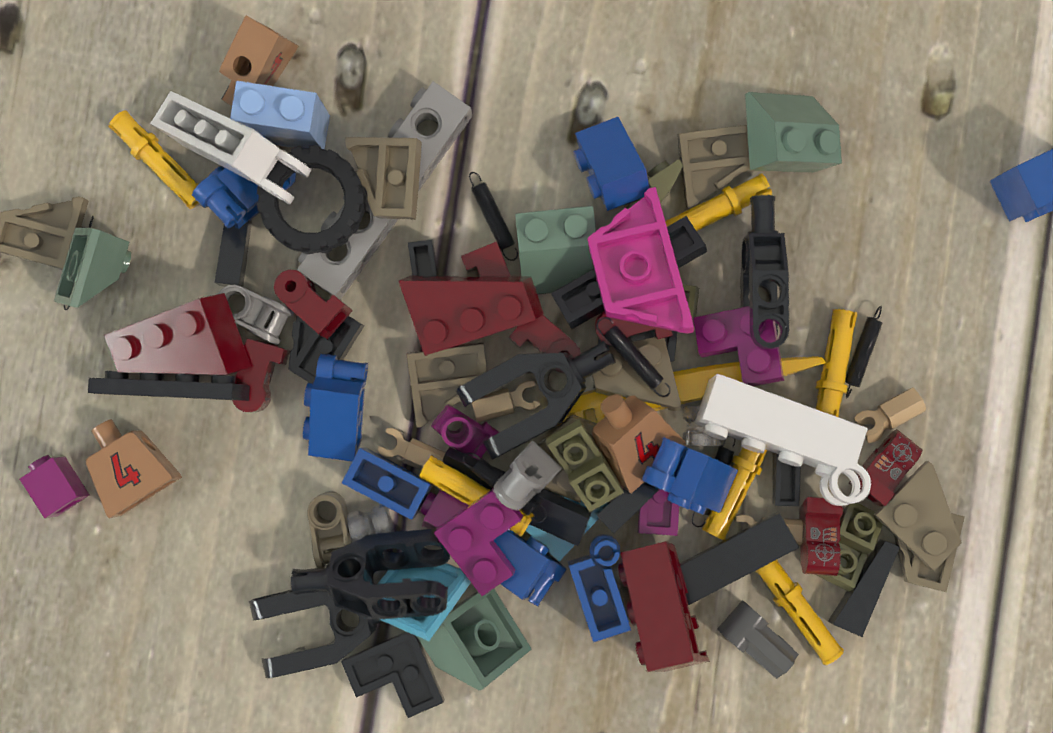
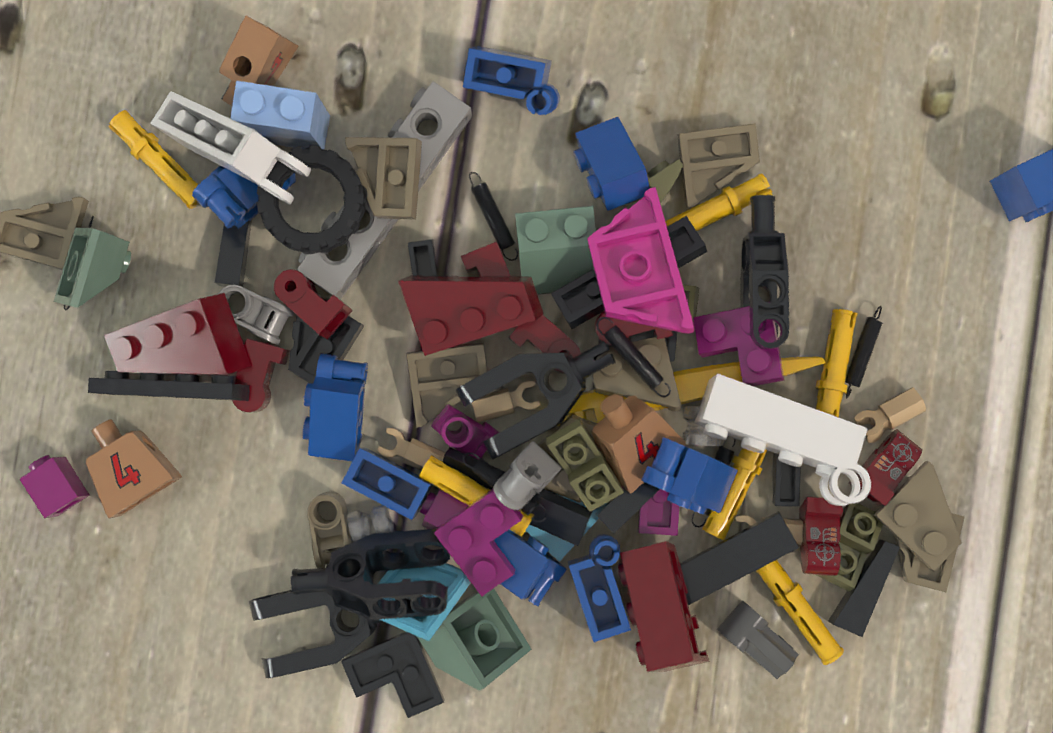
sand green slope [745,92,842,173] -> none
none -> blue hinge [463,46,560,115]

